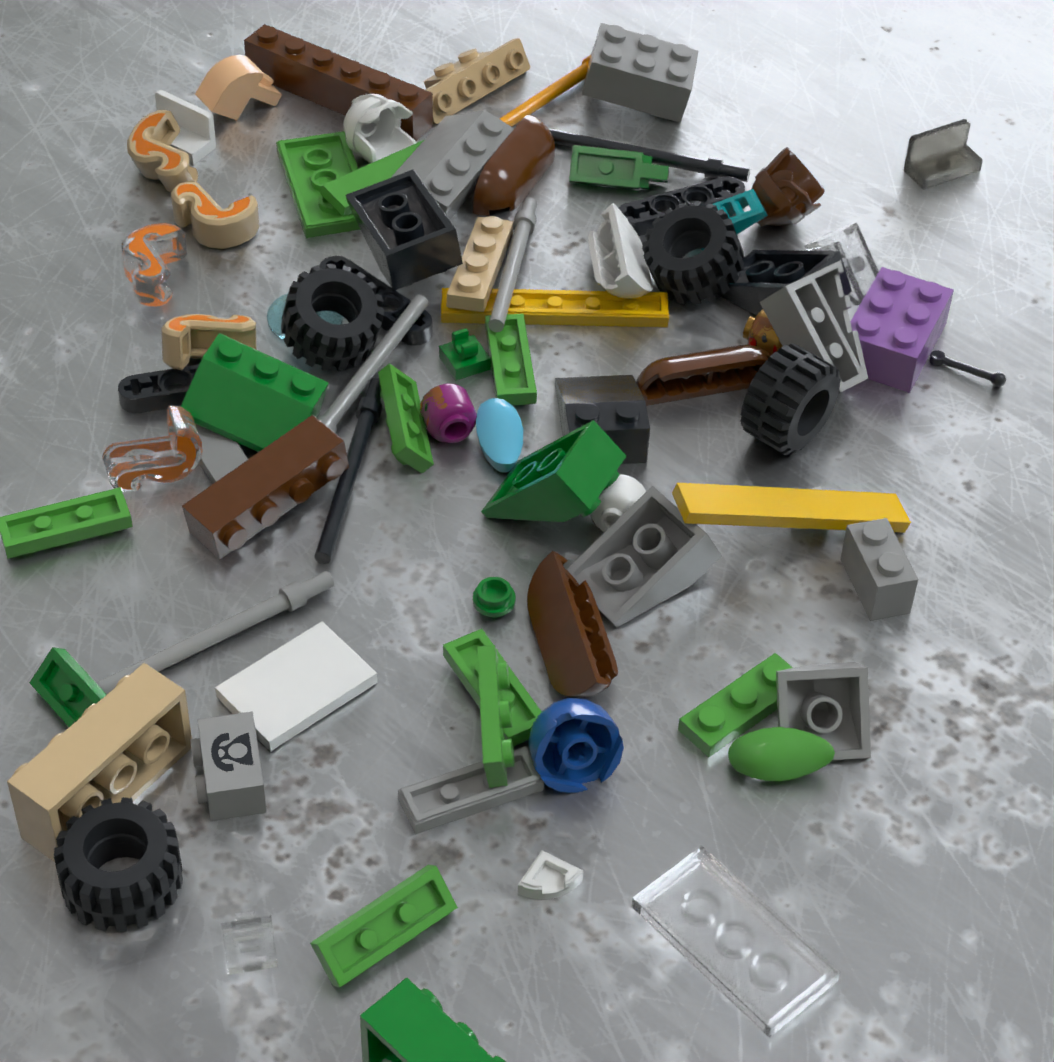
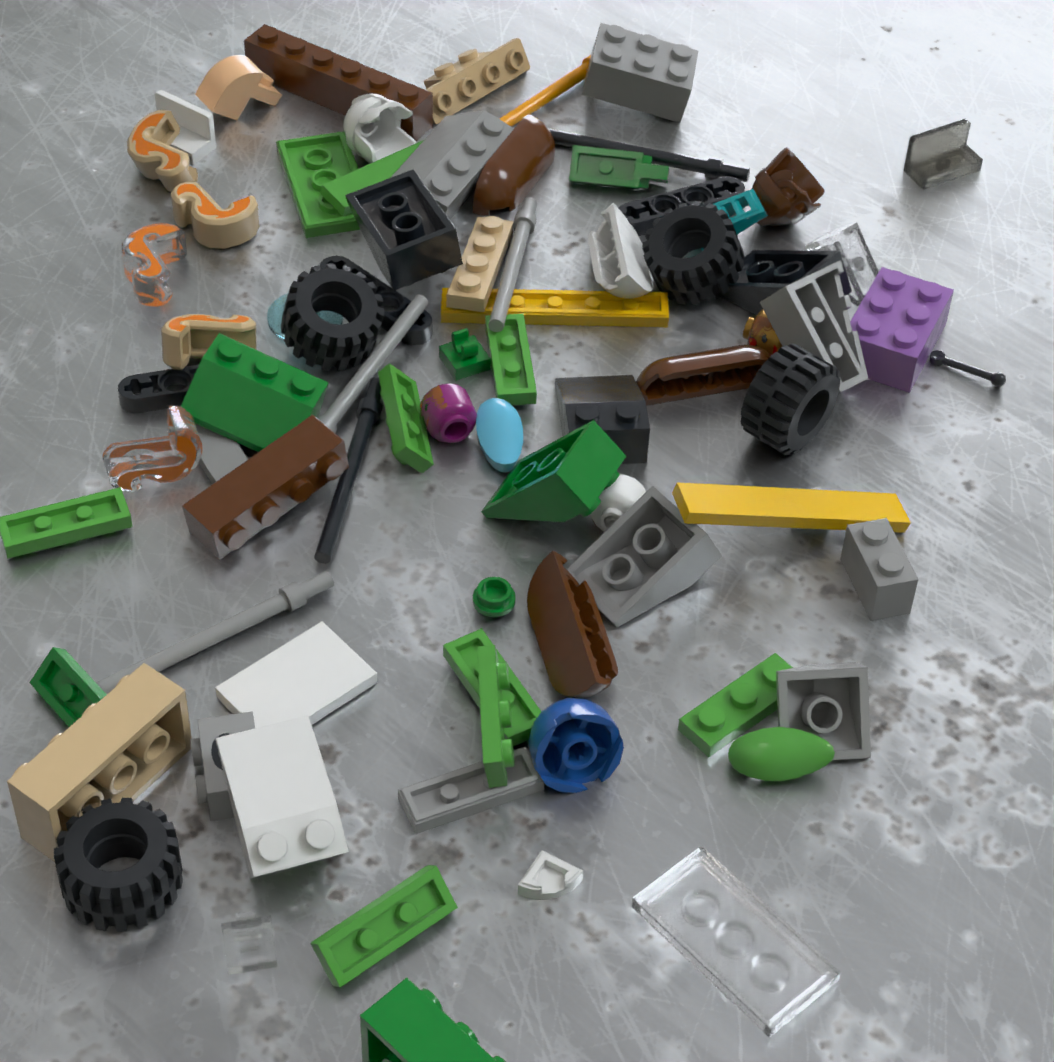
none -> white slope [215,715,349,878]

